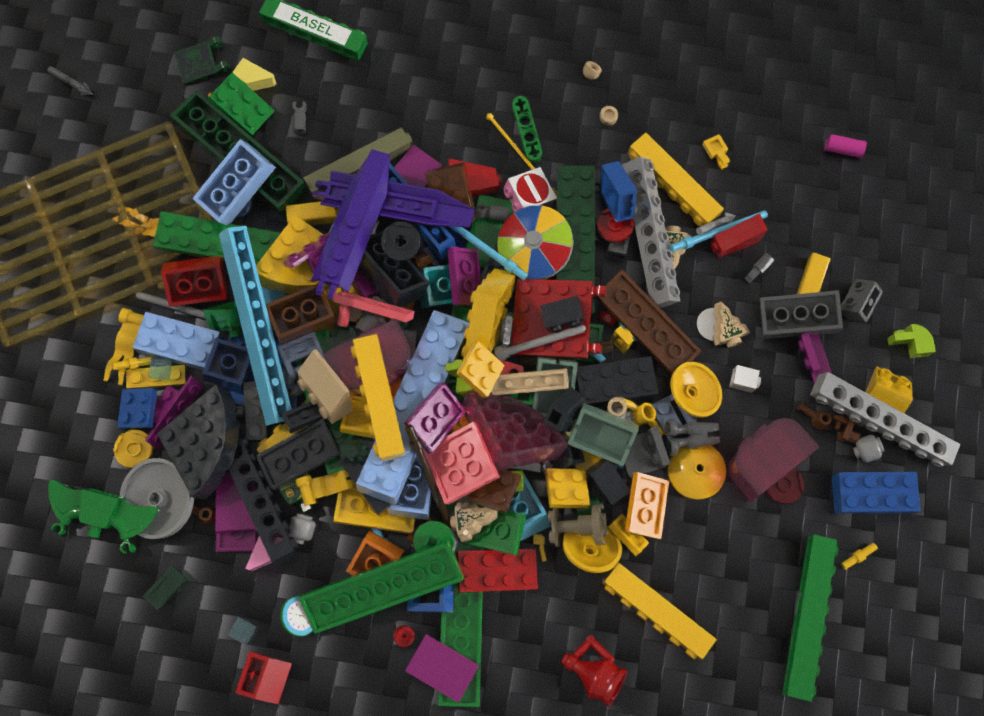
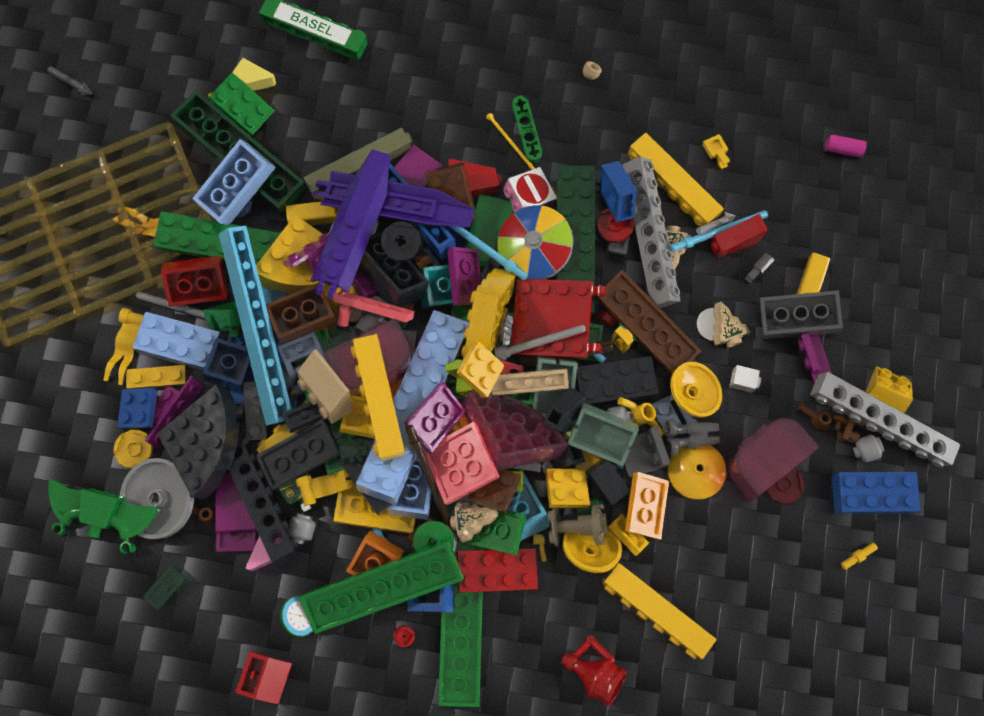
yellow bar [112,357,153,370] -> none
clear light blue tile [148,358,172,380] -> none
flag [174,36,231,85] -> none
clear light blue tile [228,617,257,645] -> none
dark grey bar [292,101,307,134] -> none
magenta tile [405,634,479,703] -> none
dark grey bar [476,204,509,221] -> none
black brick [540,295,586,333] -> none
tan tile [600,106,618,125] -> none
tan piece [607,397,627,417] -> none
green brick [782,534,839,702] -> none
dark grey brick [841,278,883,323] -> none
lime brick [888,324,936,358] -> none

